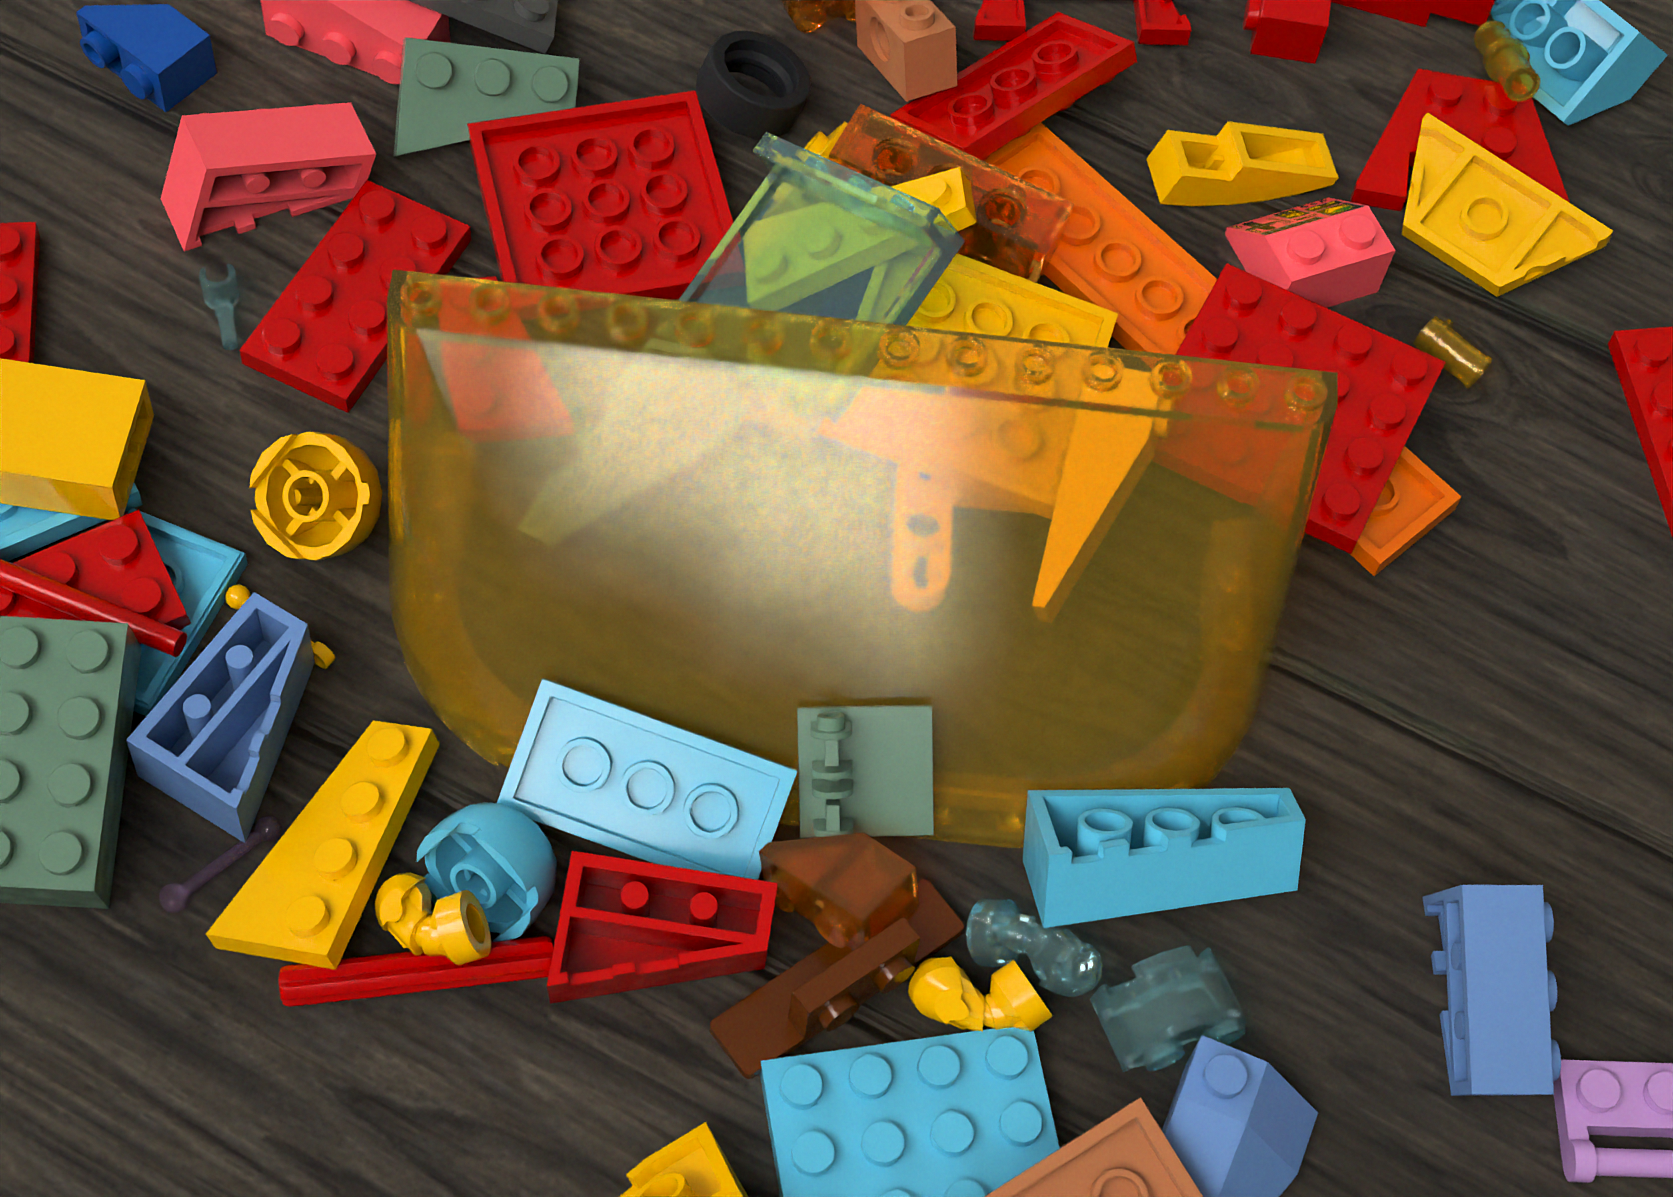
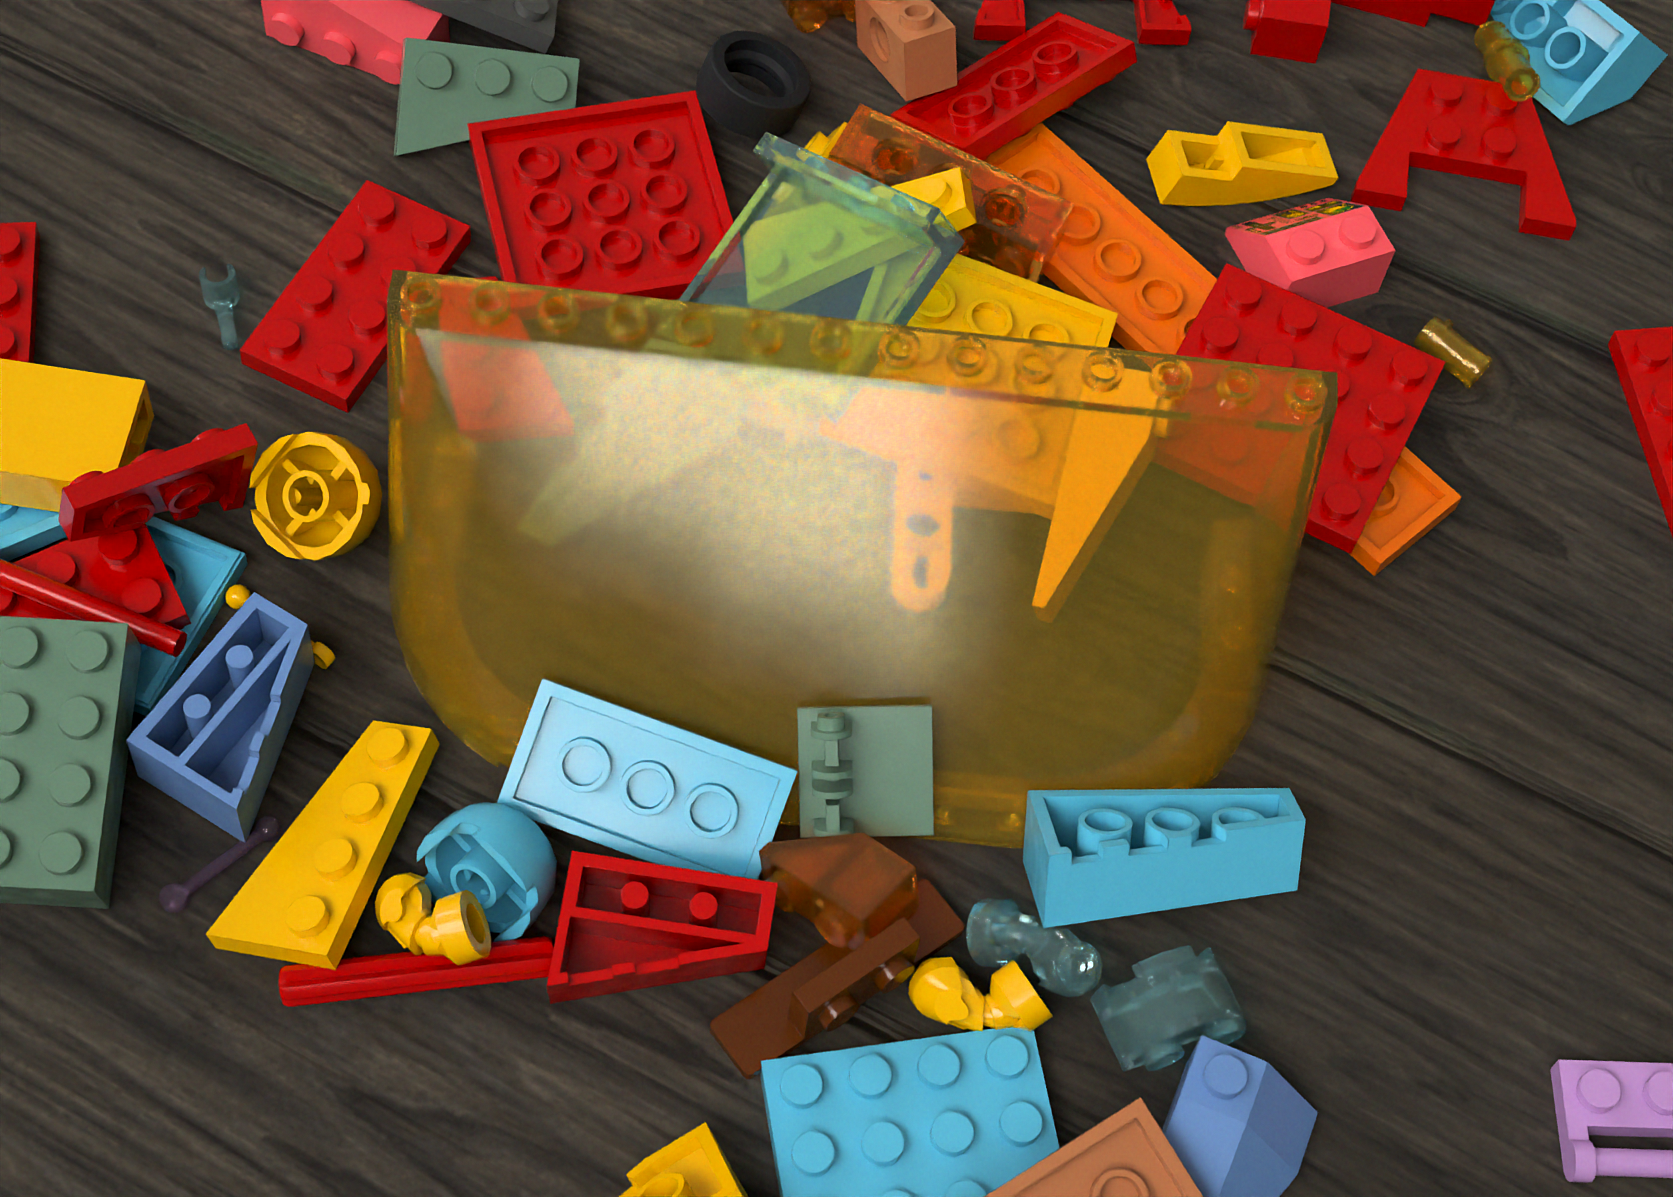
blue slope [76,4,217,112] -> none
coral wedge [161,102,376,252] -> none
yellow wing [1401,112,1613,297] -> none
medium blue wedge [1422,885,1561,1096] -> none
none -> red wing [58,423,258,542]

